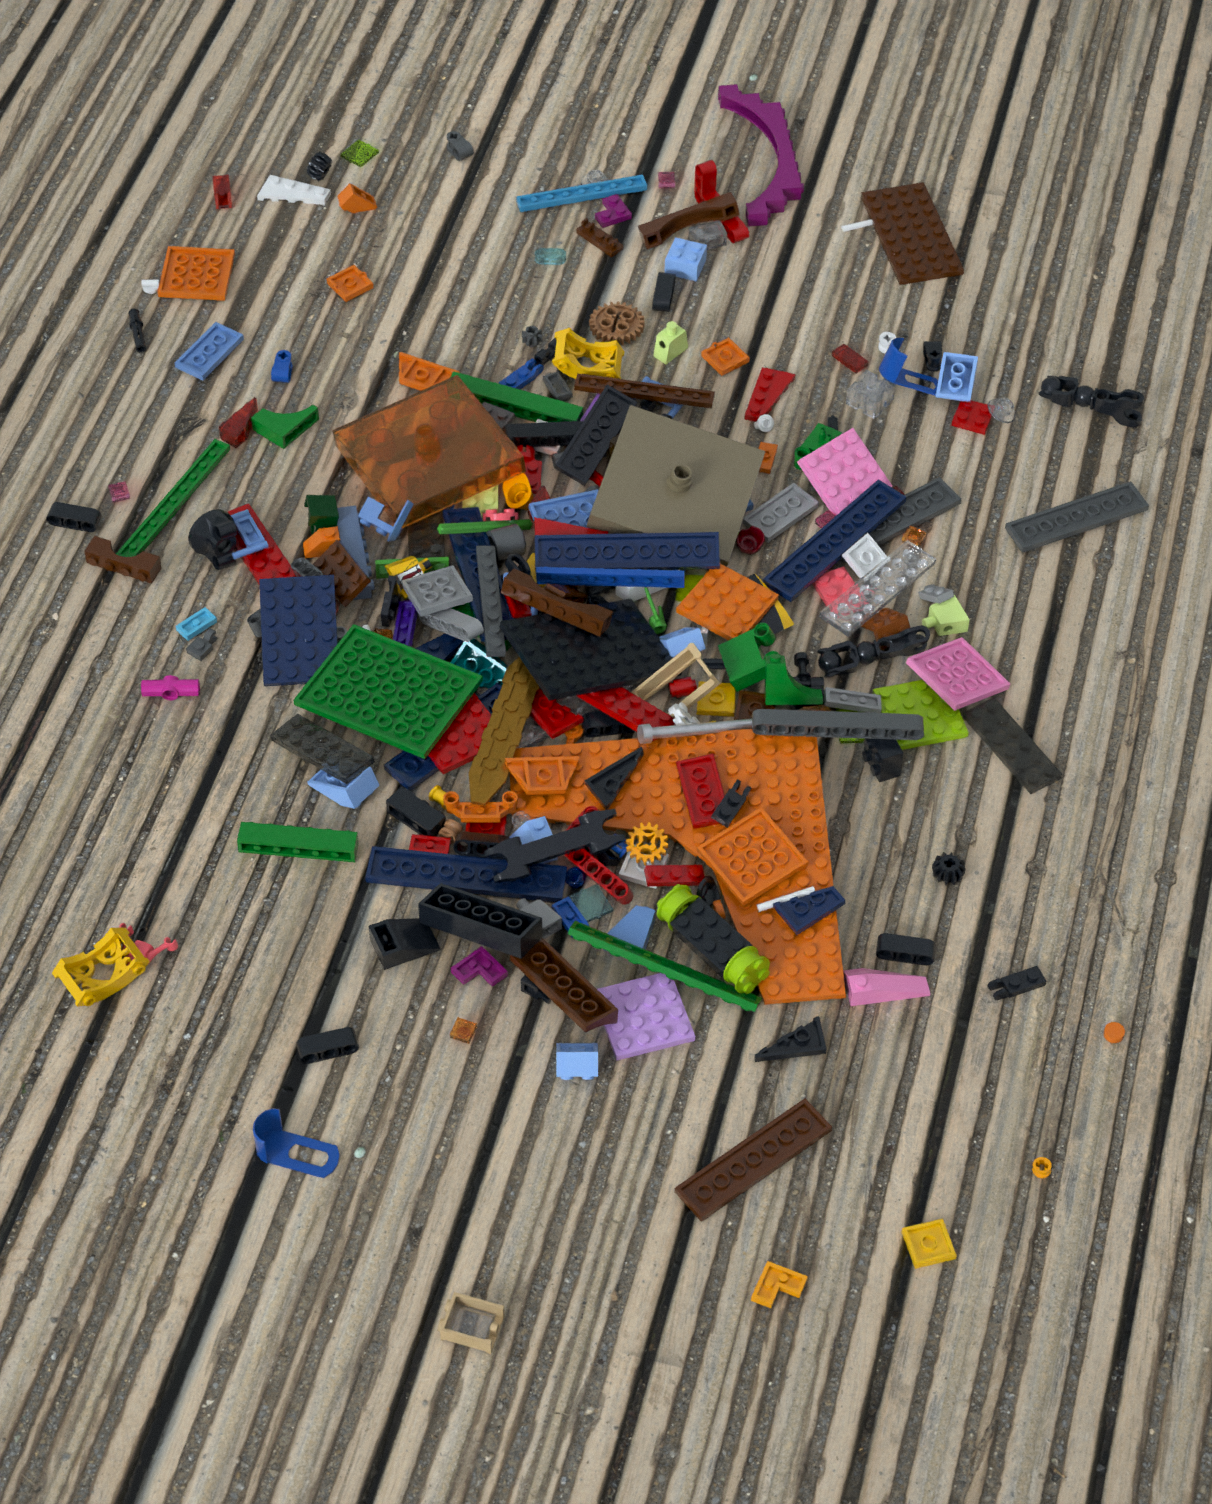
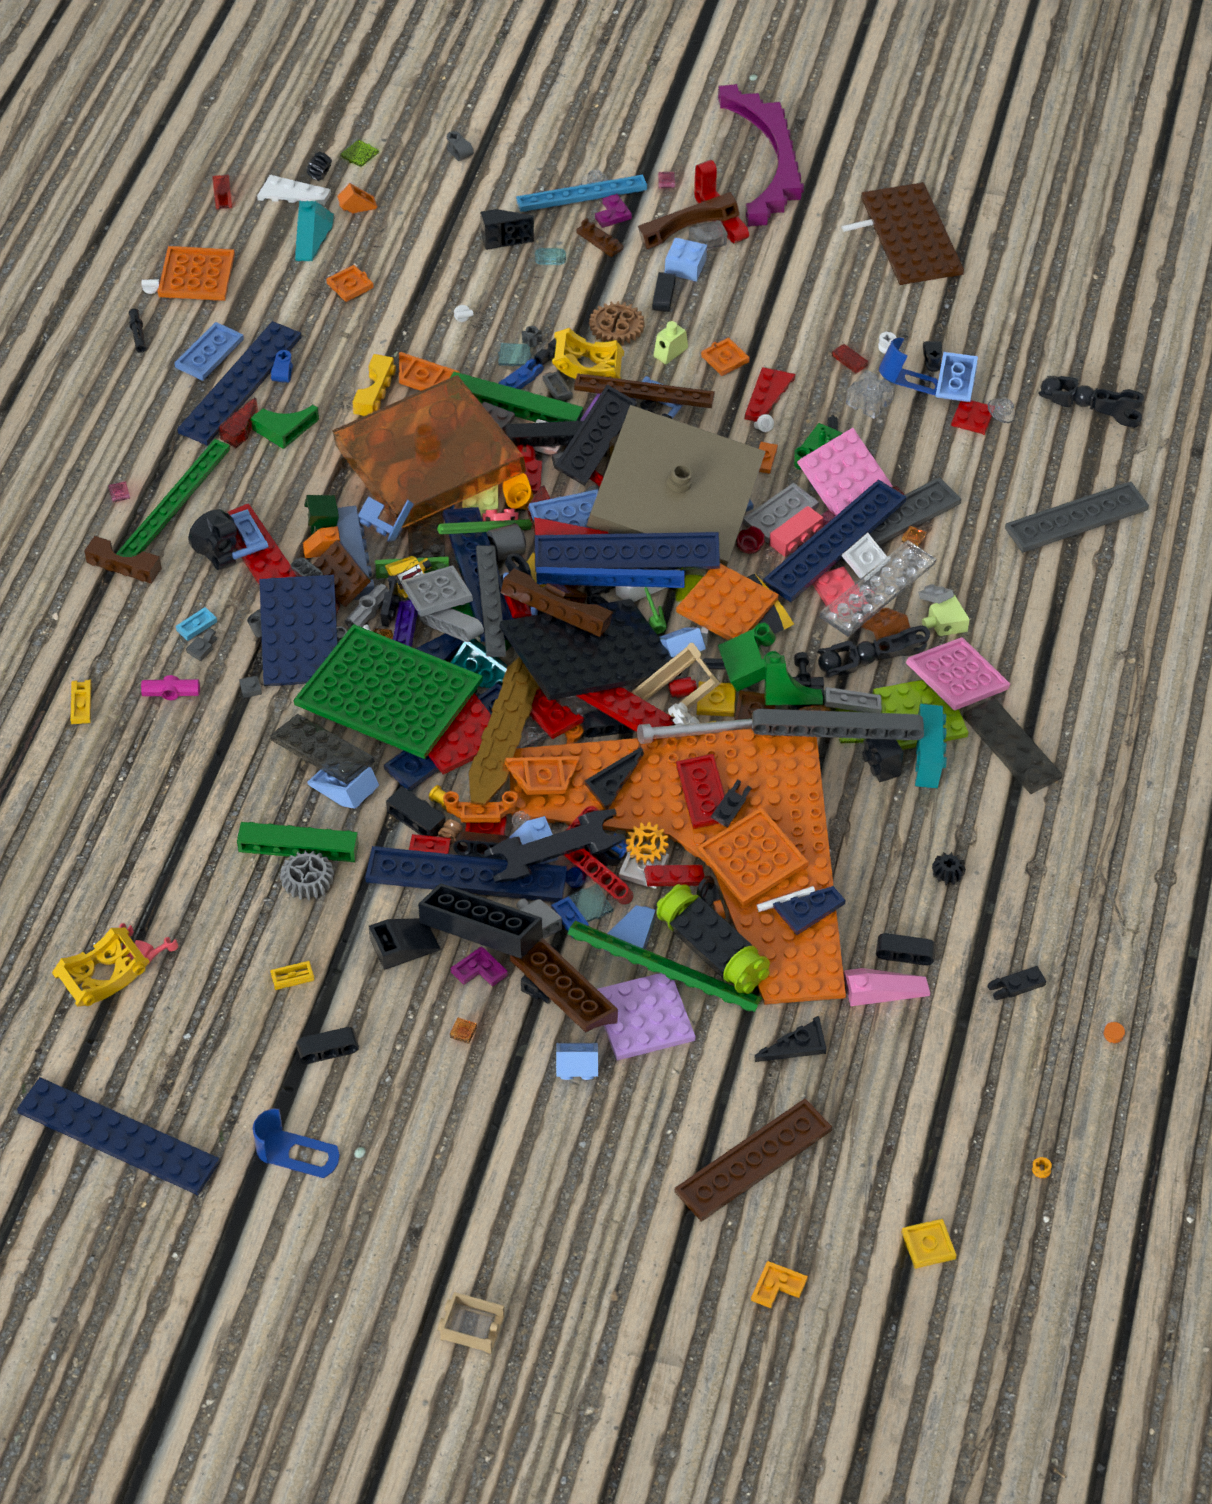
black beam [46,502,102,532] -> none
none -> dark blue plate [17,1077,220,1195]
none -> yellow plate [70,679,92,724]
none -> dark blue plate [177,321,302,446]
none -> dark grey plate [239,676,262,698]
none -> yellow tile [270,961,315,990]
none -> light grey gear [280,850,334,900]
none -> teal wedge [295,201,334,261]
none -> light grey piece [345,584,389,629]
none -> yellow arch [352,354,396,418]
none -> white plate [454,305,473,322]
none -> black slope [480,209,534,250]
none -> clear light blue piece [498,343,531,367]
none -> coral brick [769,506,824,557]
none -> teal wedge [915,704,947,789]

